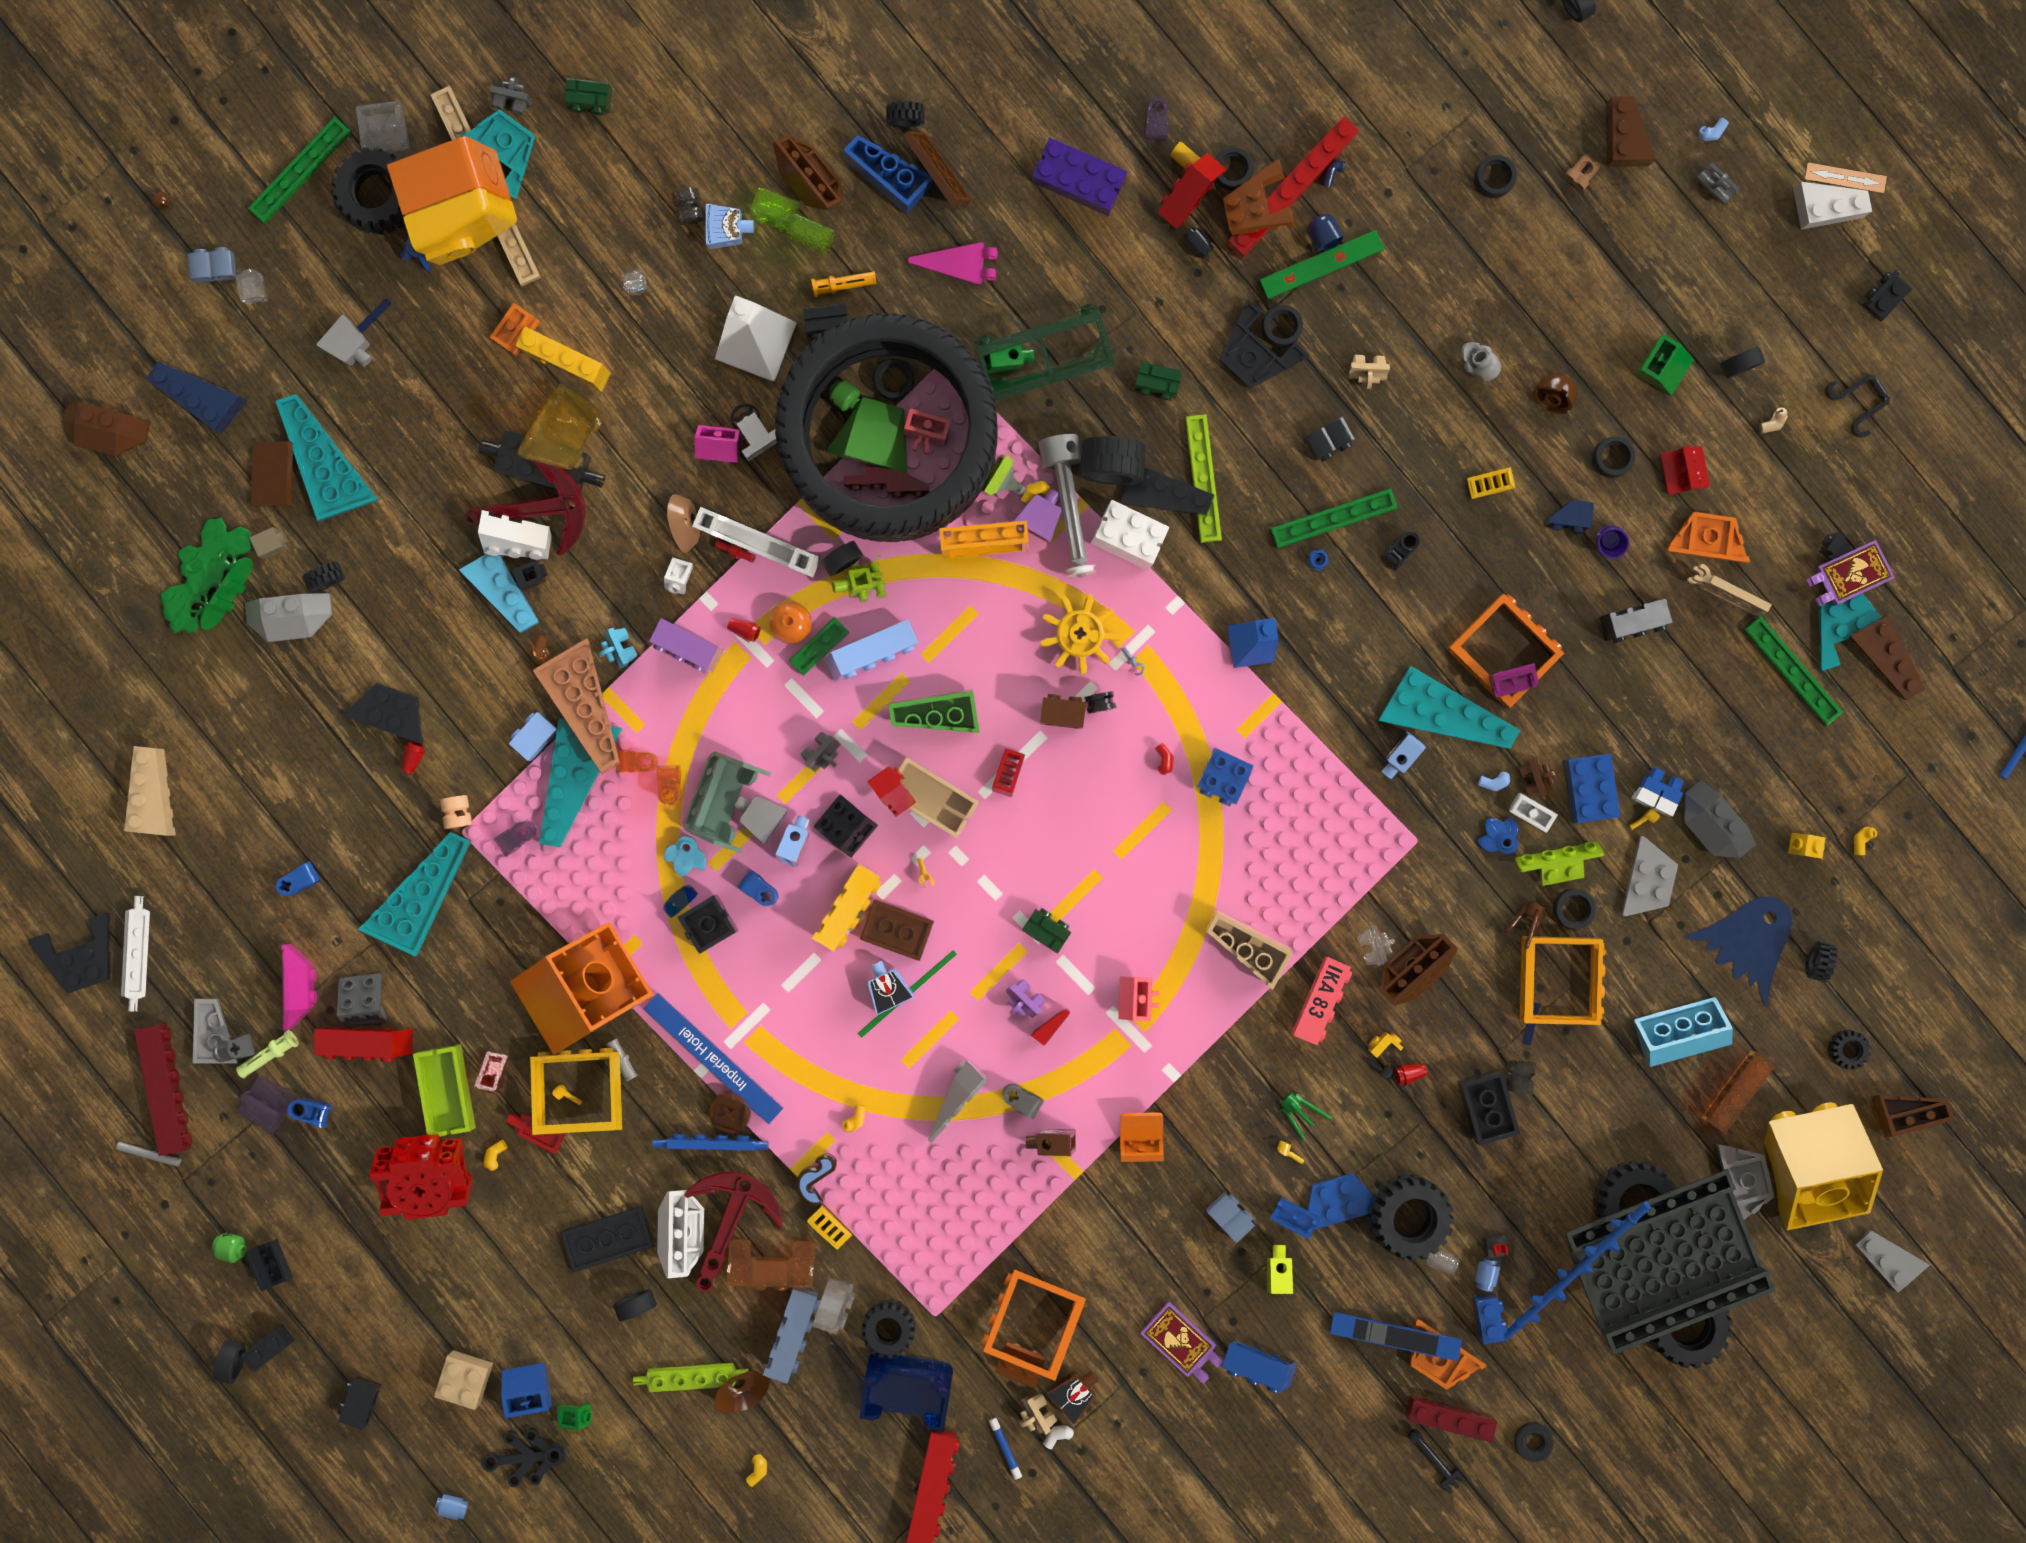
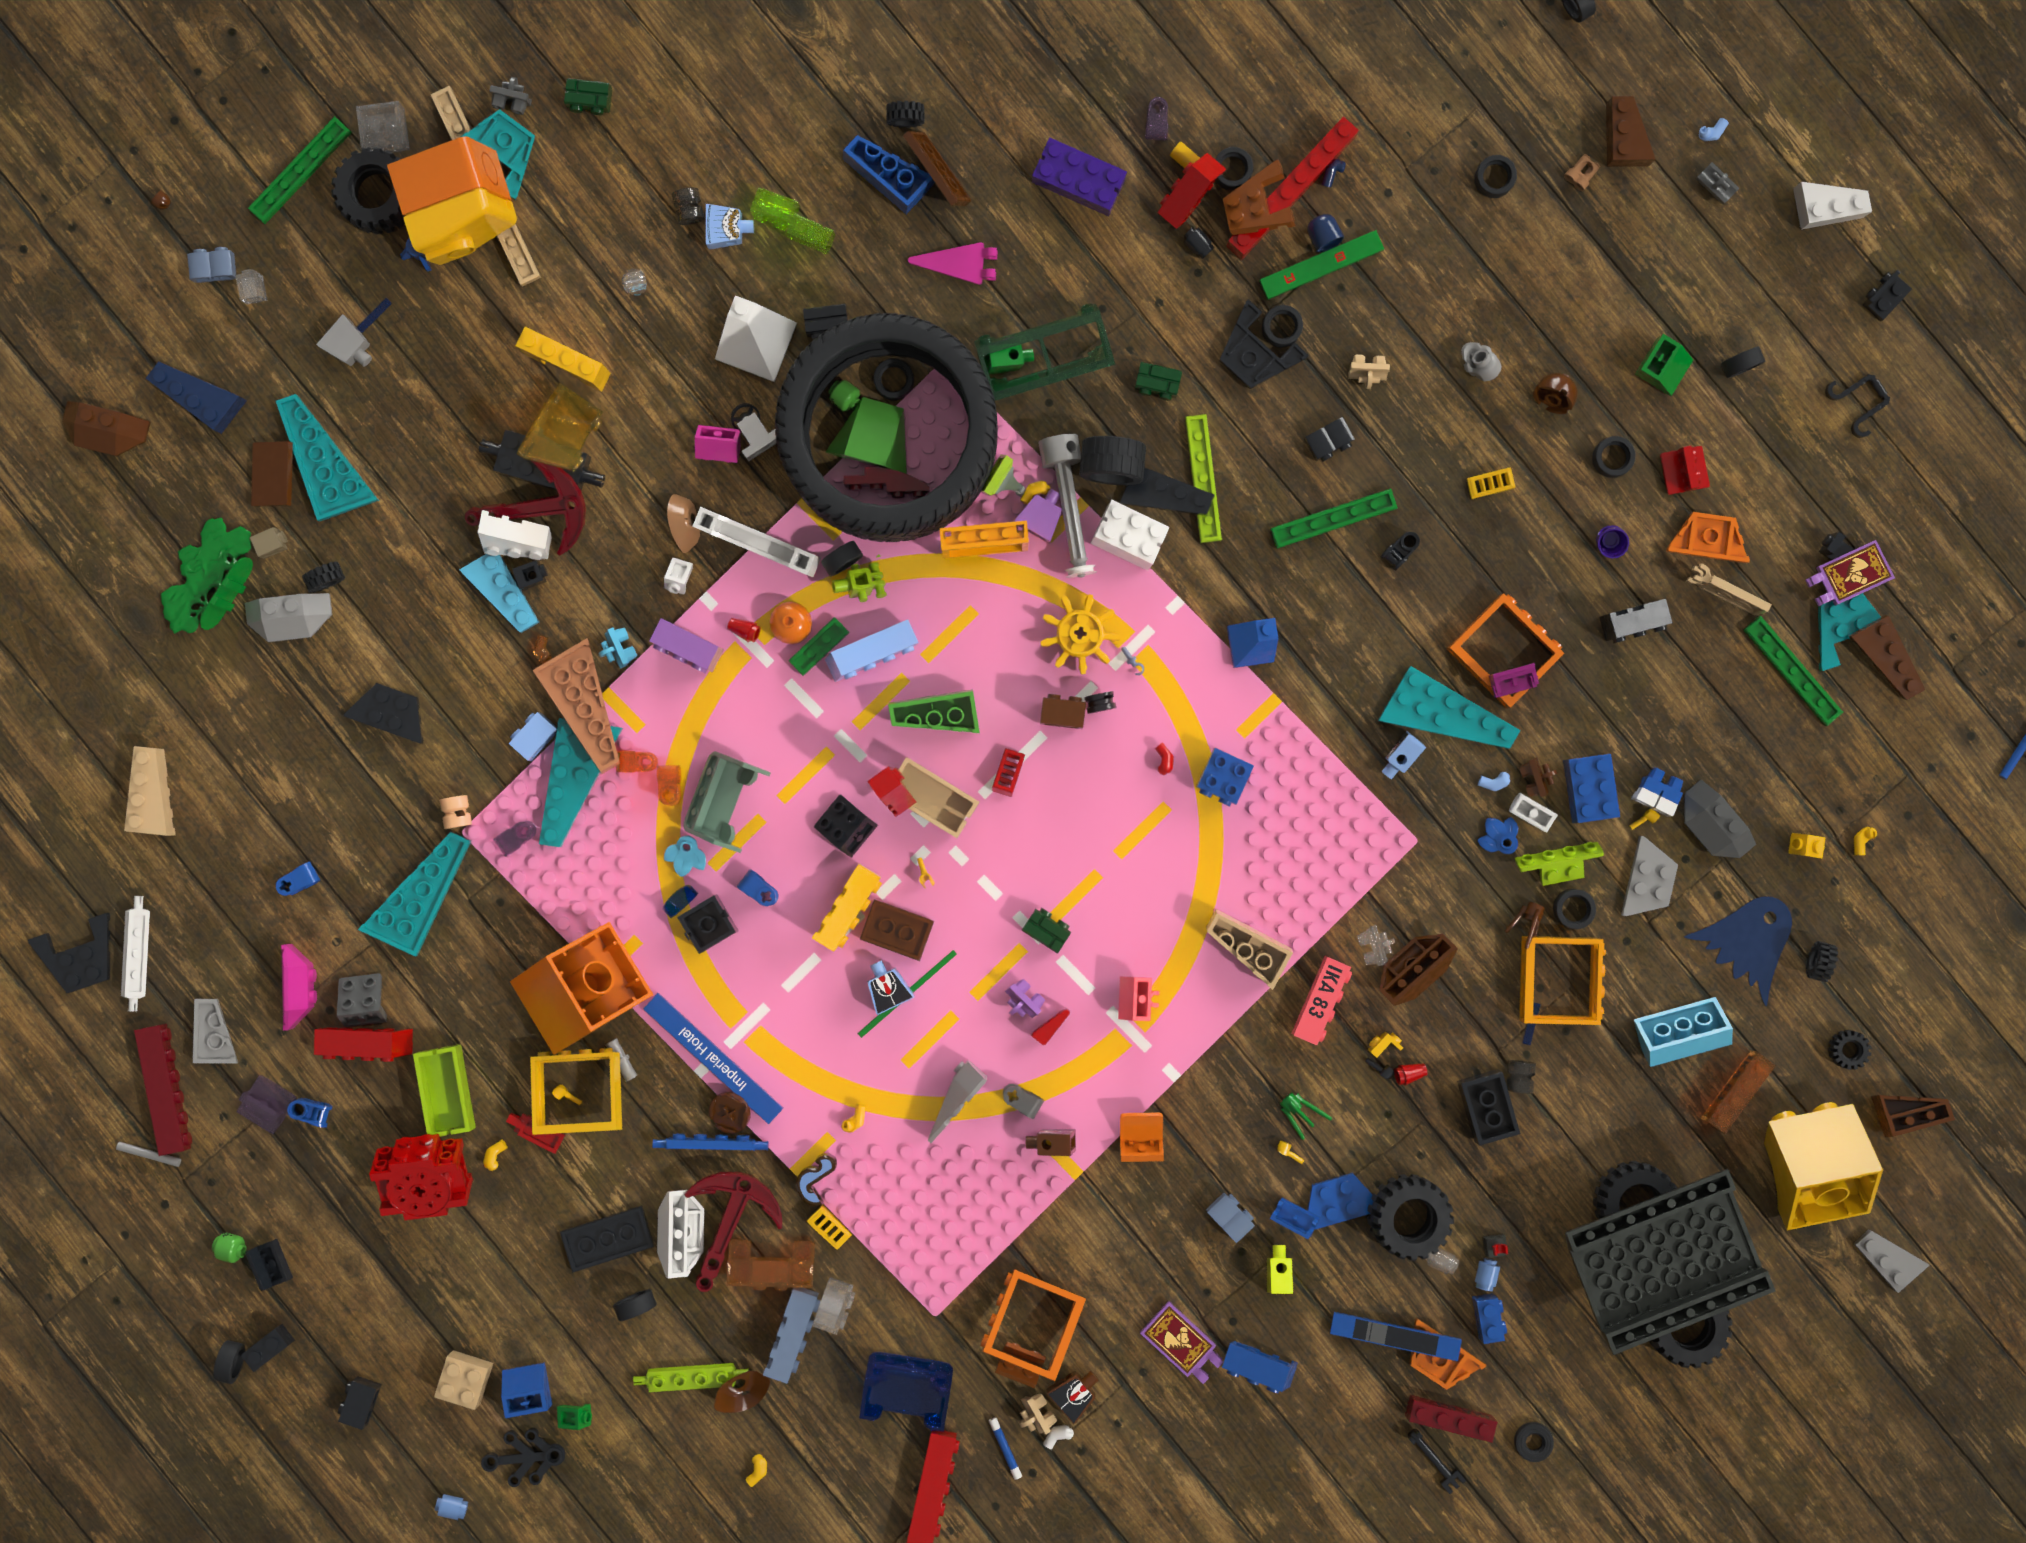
dark grey piece [213,1033,256,1062] -> none
yellowish green pin [236,1030,299,1078] -> none
red cone [401,741,426,774] -> none
clear red slope [474,1051,508,1094] -> none
orange plate [490,303,540,356] -> none
red bar [715,540,756,563] -> none
light grey torso [734,796,789,844] -> none
reddish brown wedge [773,134,842,210] -> none
light blue torso [776,816,810,868] -> none
dark grey hips [801,732,841,772] -> none
light orange pin [811,271,877,298] -> none
black tyre [861,1299,916,1358] -> none
coral brick [904,408,951,455] -> none
blue plate [1308,550,1329,570] -> none
blue plant [1504,1201,1651,1341] -> none
dark blue slope [1544,500,1594,533] -> none
light grey wing [1716,1144,1774,1220] -> none
tan arm [1759,407,1788,434] -> none
light nougat sticker [1805,163,1887,193] -> none

